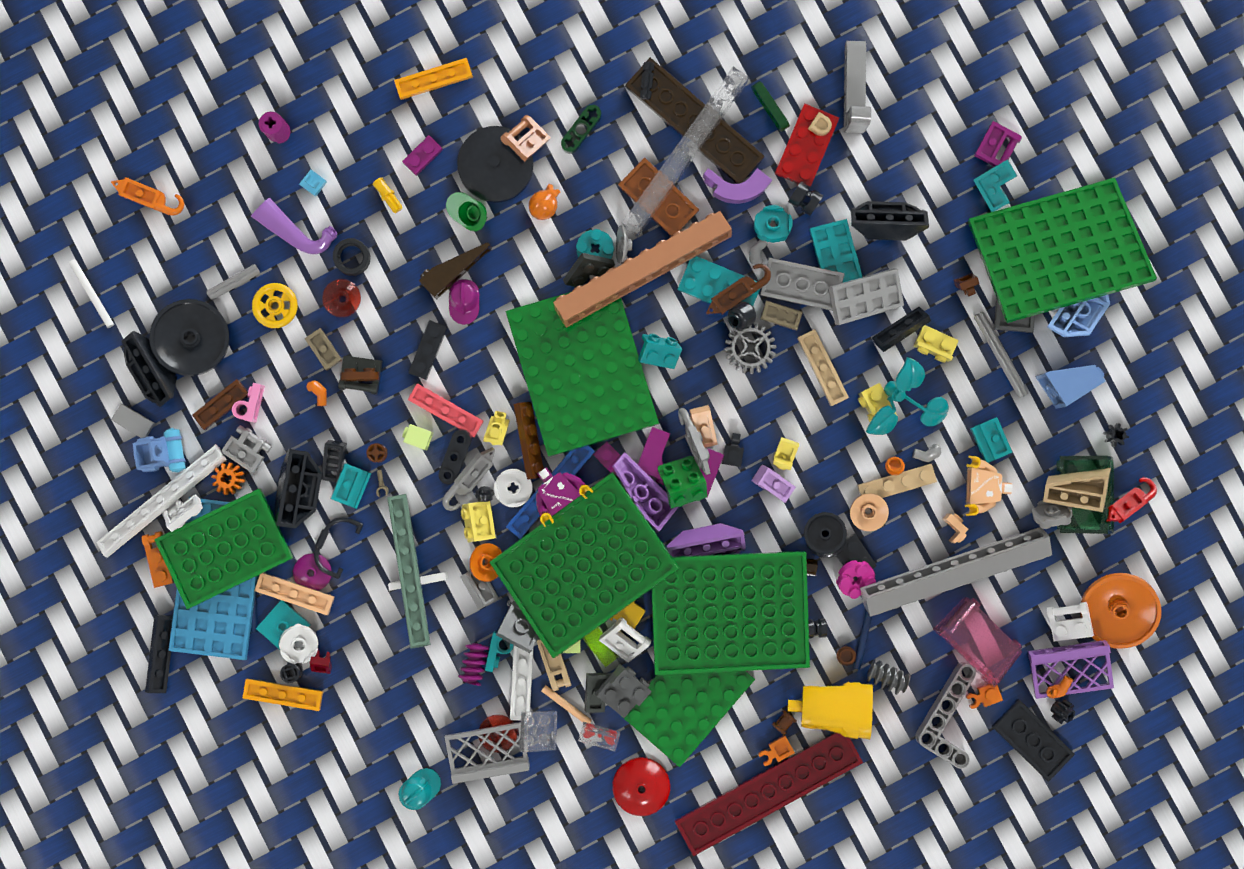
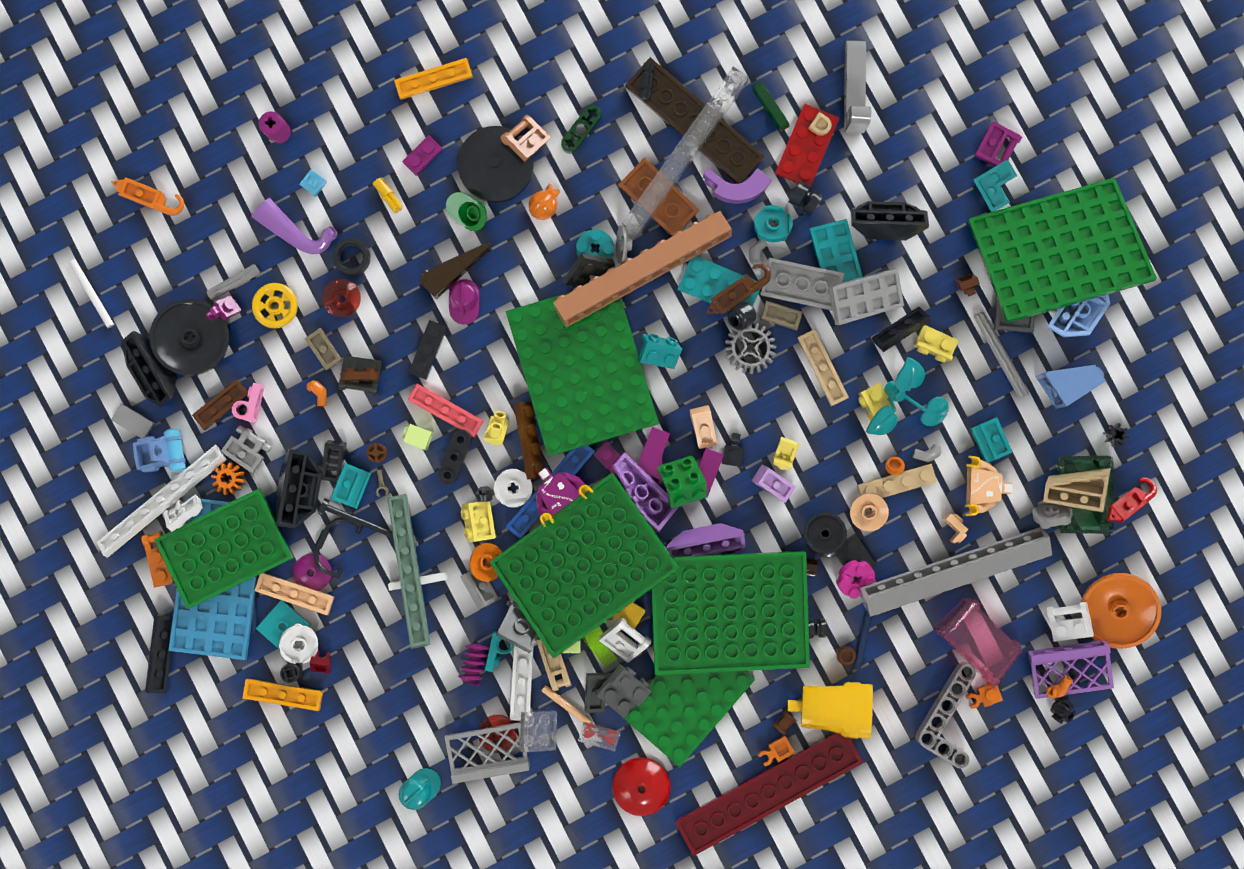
light grey plate [442,447,495,511] -> none
light grey plate [678,408,710,475] -> none
dark grey piece [867,659,911,695] -> none
black tile [991,699,1075,782] -> none
none -> plate [206,295,241,321]
none -> black piece [318,498,393,538]

